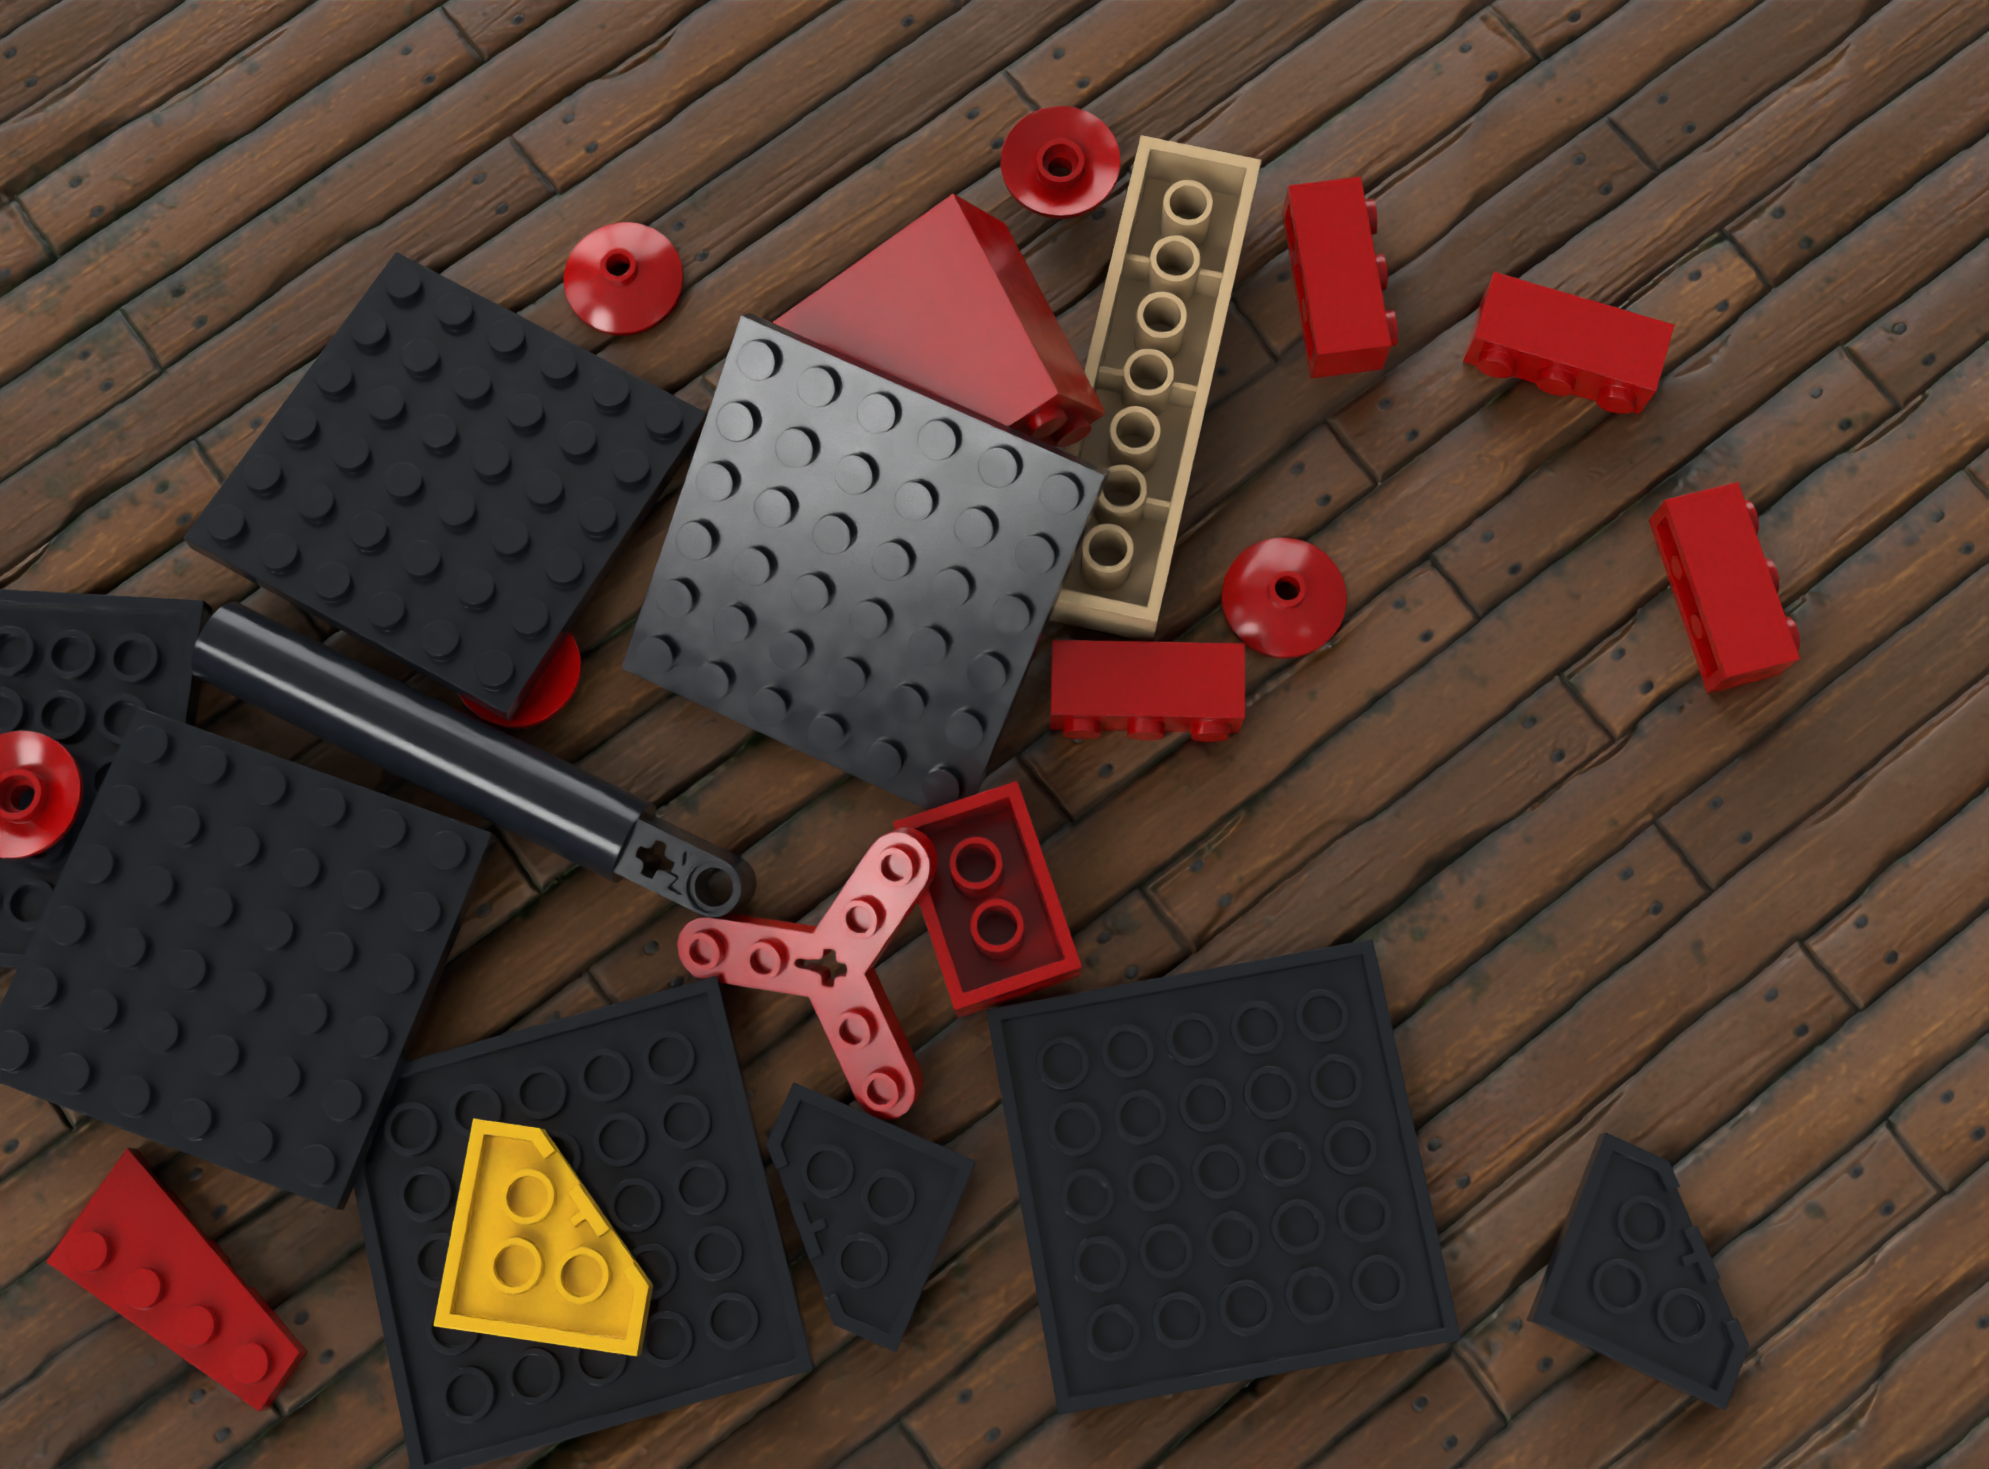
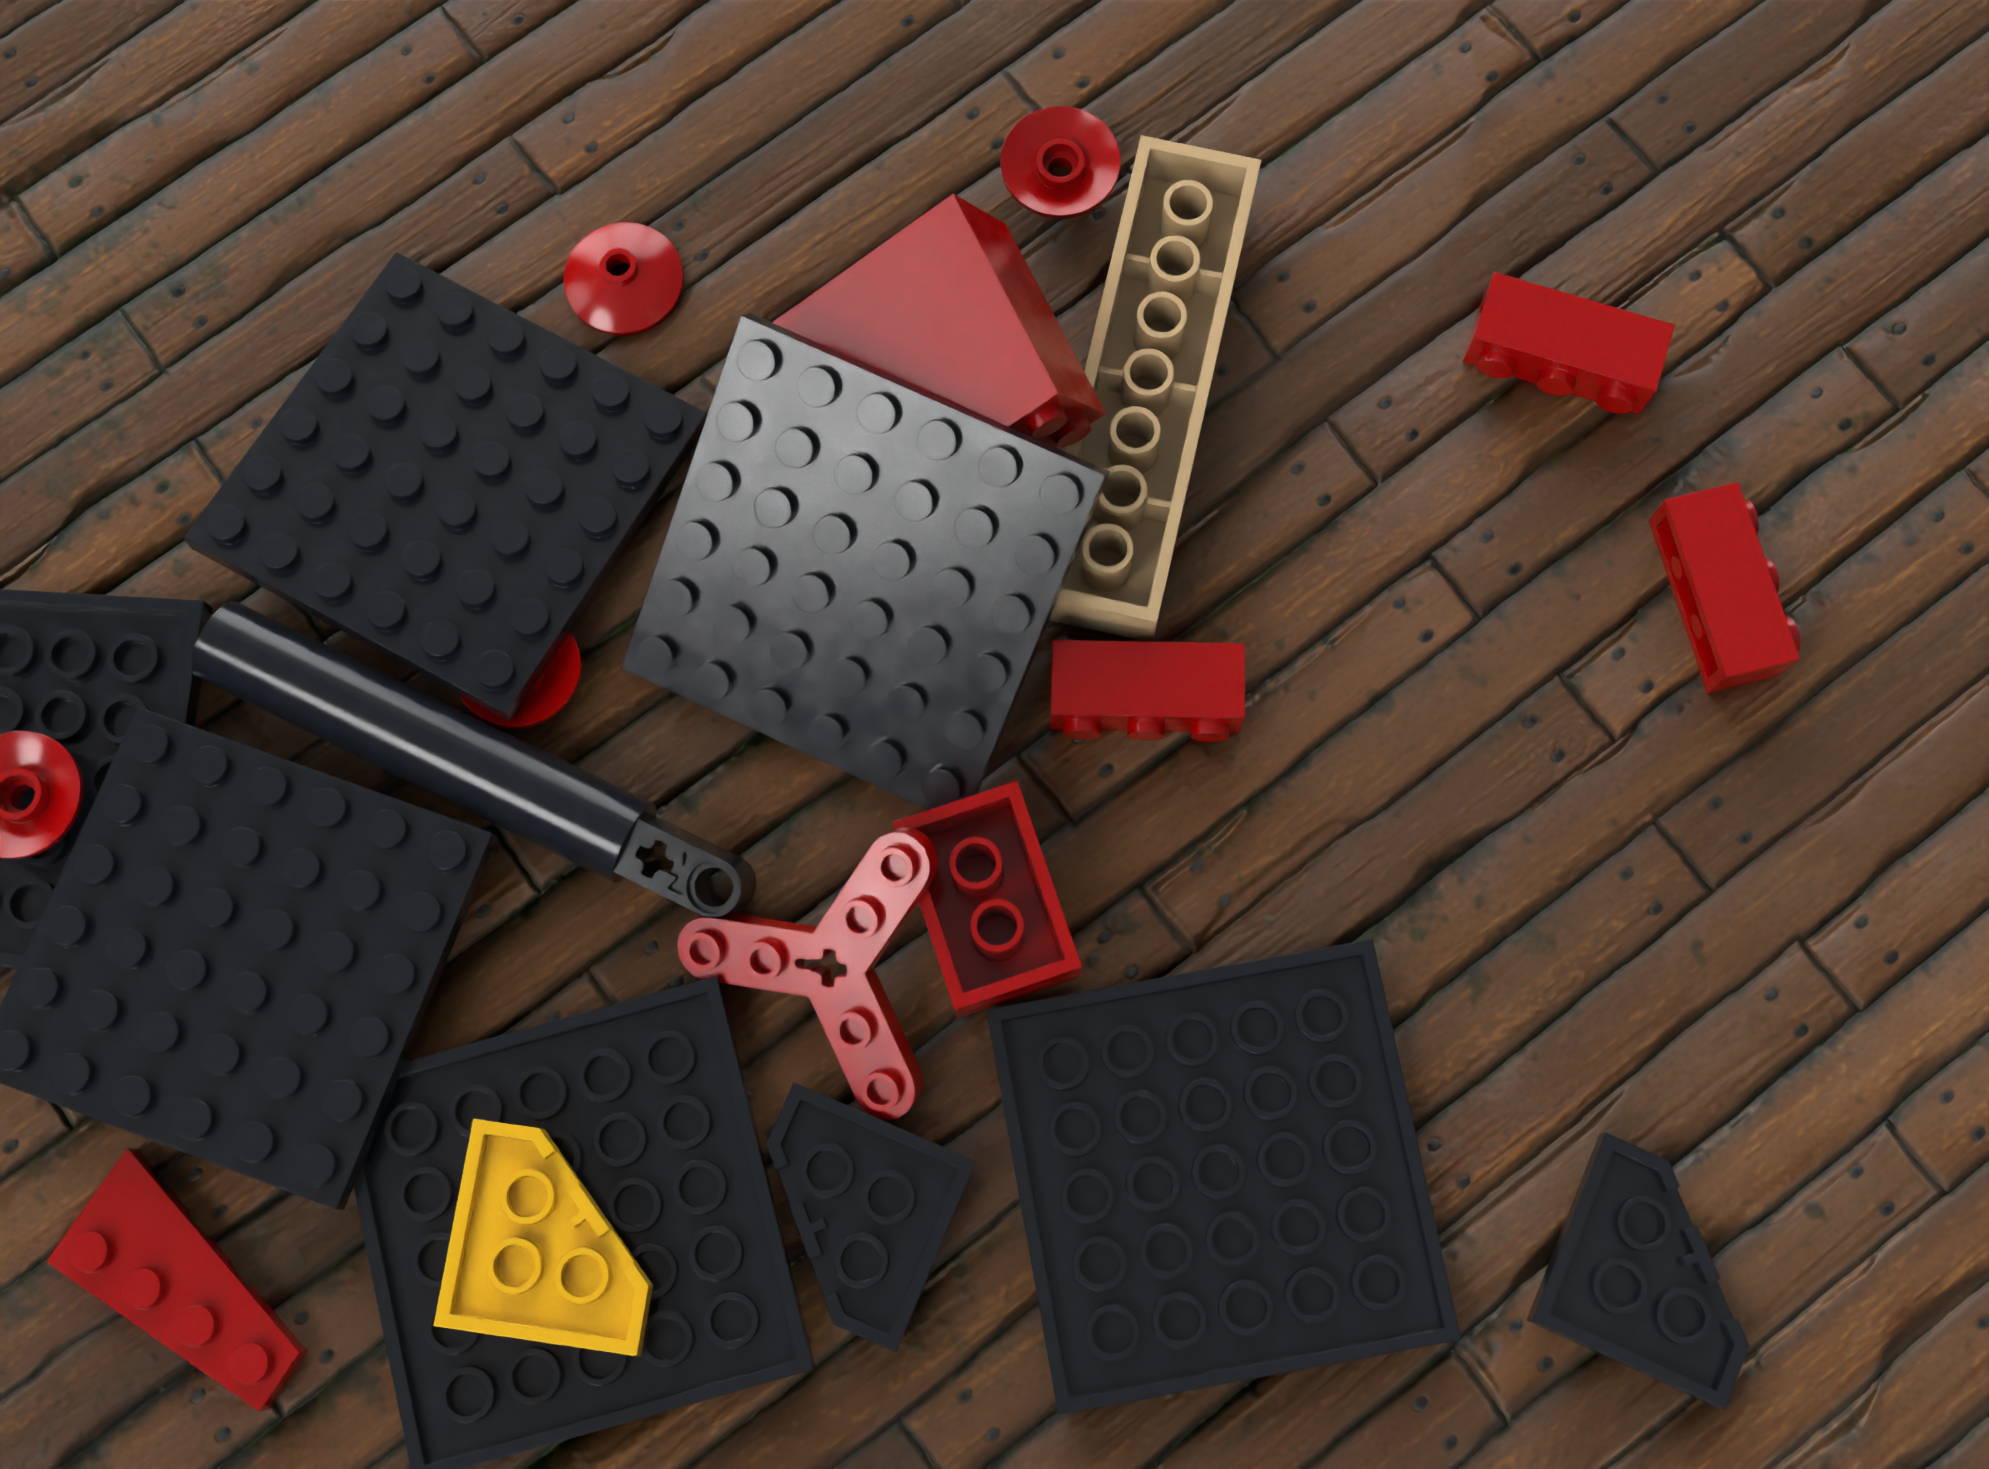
red dish [1221,538,1347,659] -> none
red brick [1282,176,1398,379] -> none

